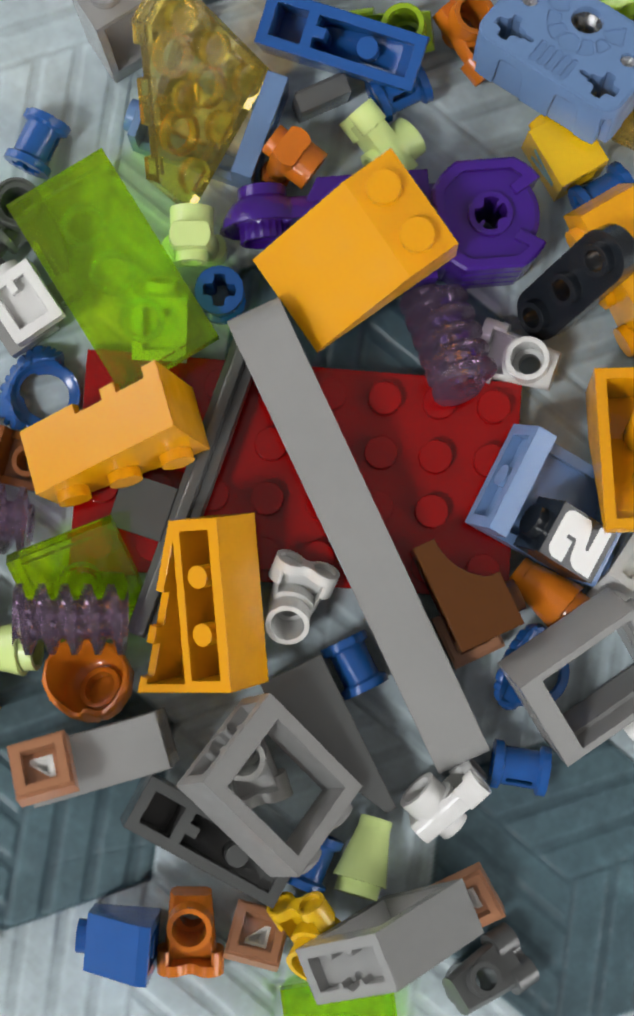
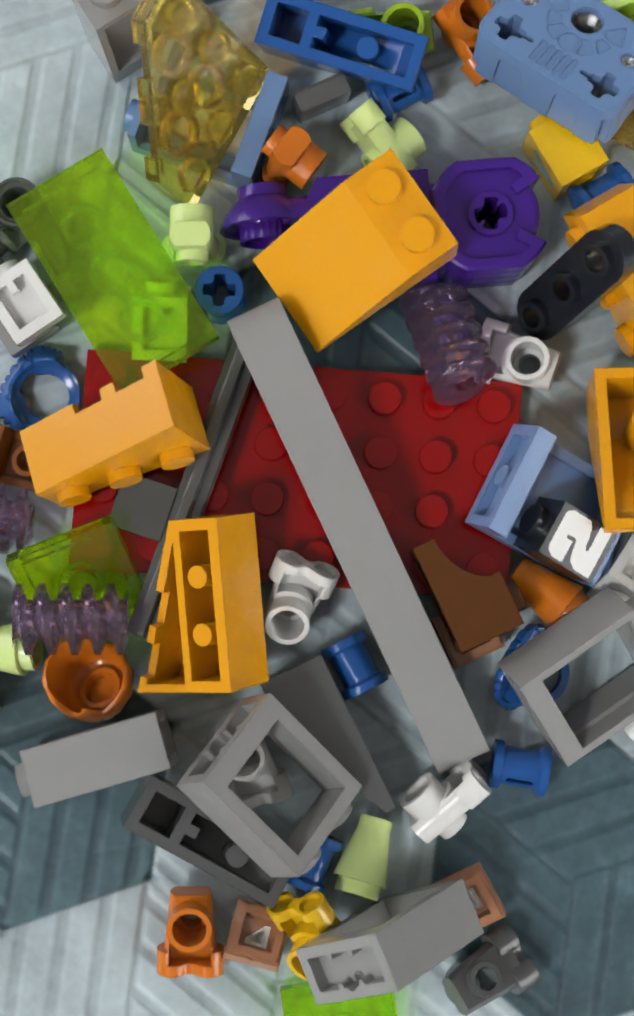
blue bush [3,107,71,179] -> none
nougat tile [7,730,80,807] -> none
blue slope [75,903,161,988] -> none

